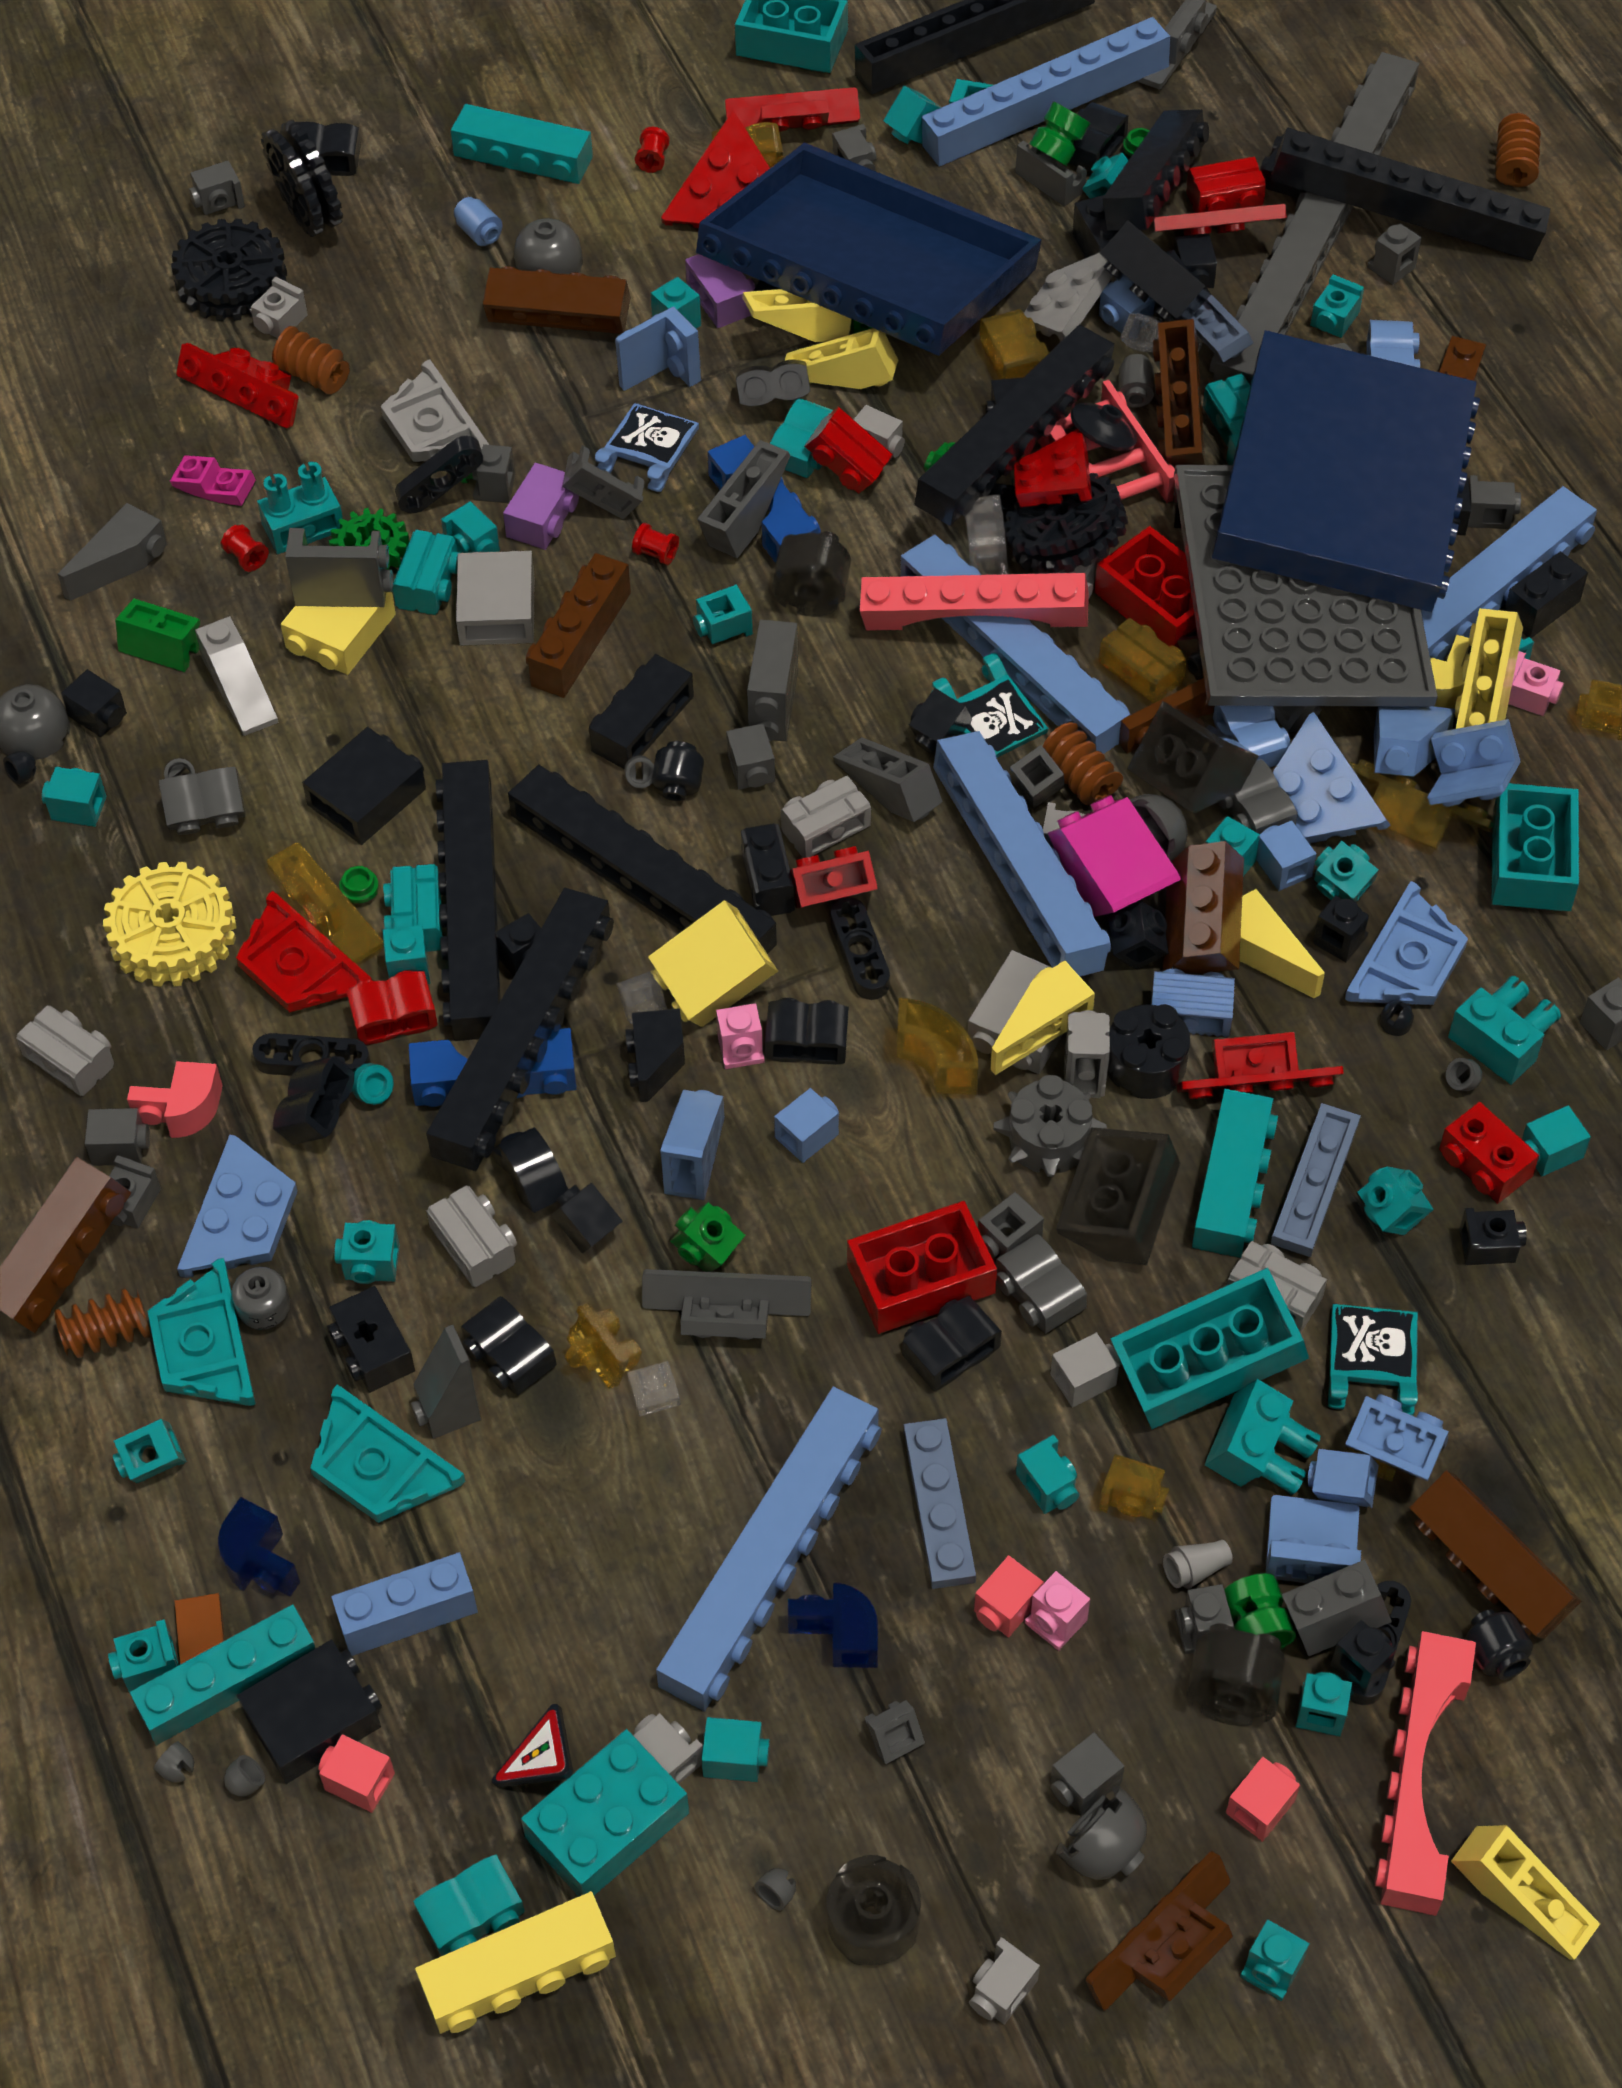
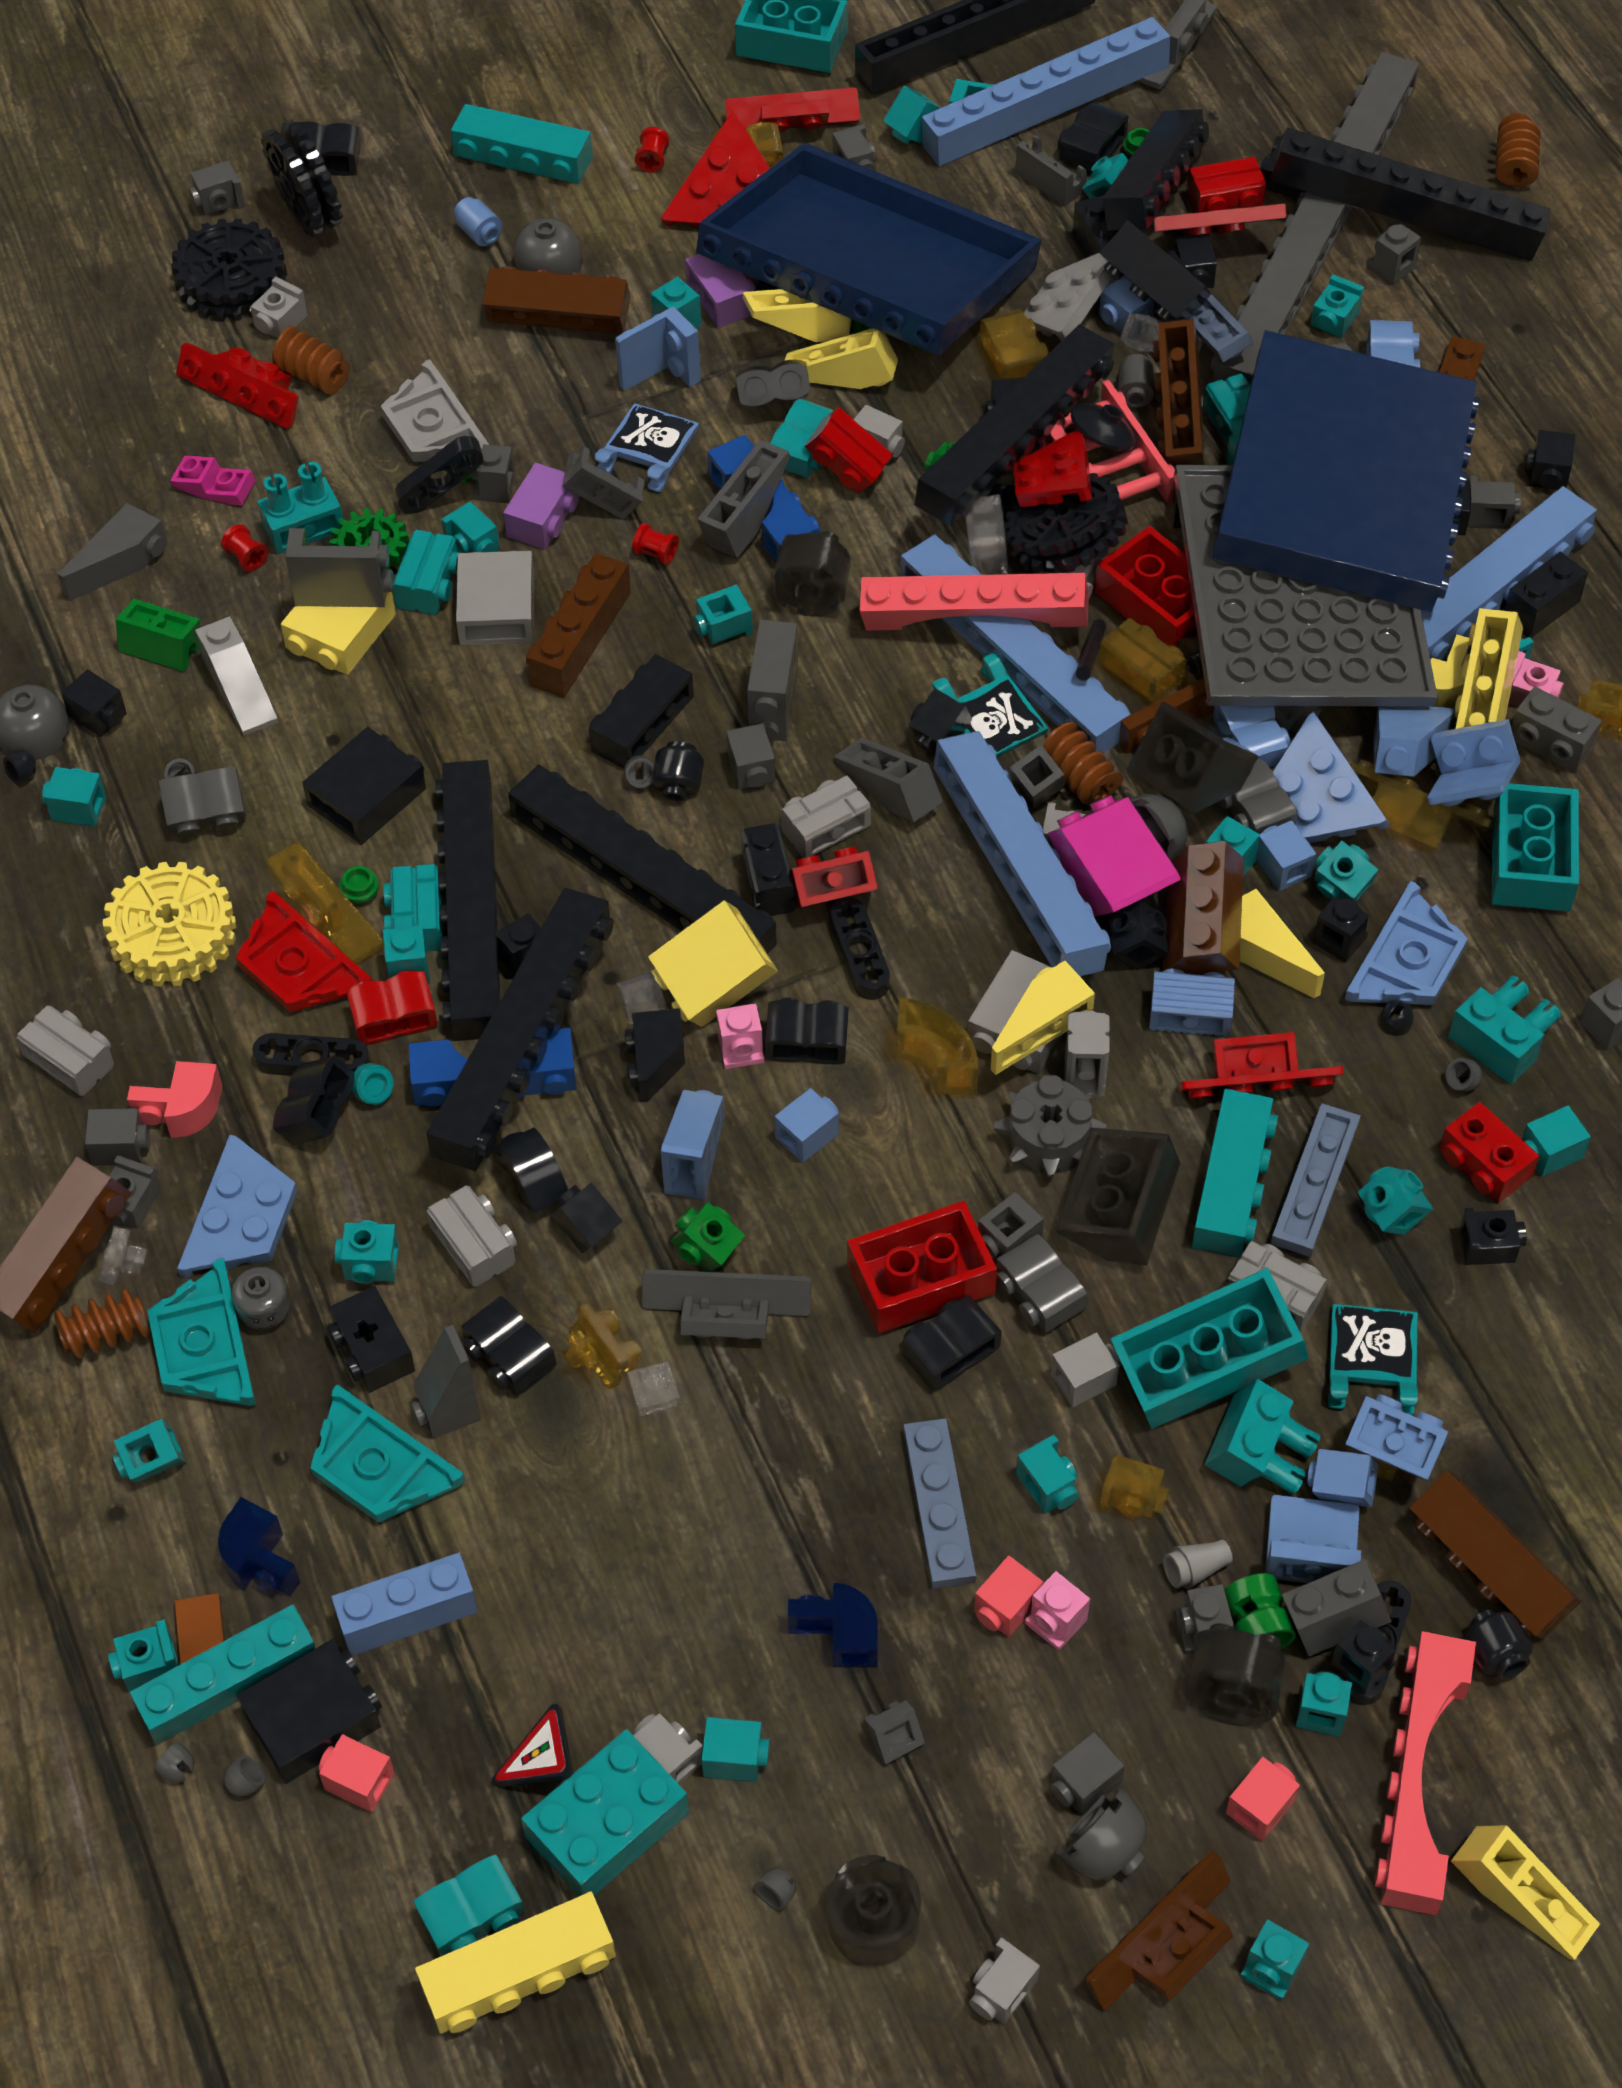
medium blue brick [656,1386,882,1712] -> none
green wheel [1029,101,1091,166] -> none
black brick [1107,1004,1190,1099] -> none
none -> clear tile [98,1226,147,1285]
none -> black bar [1075,619,1107,681]
none -> dark grey brick [1511,686,1602,773]
none -> black brick [1525,430,1575,490]

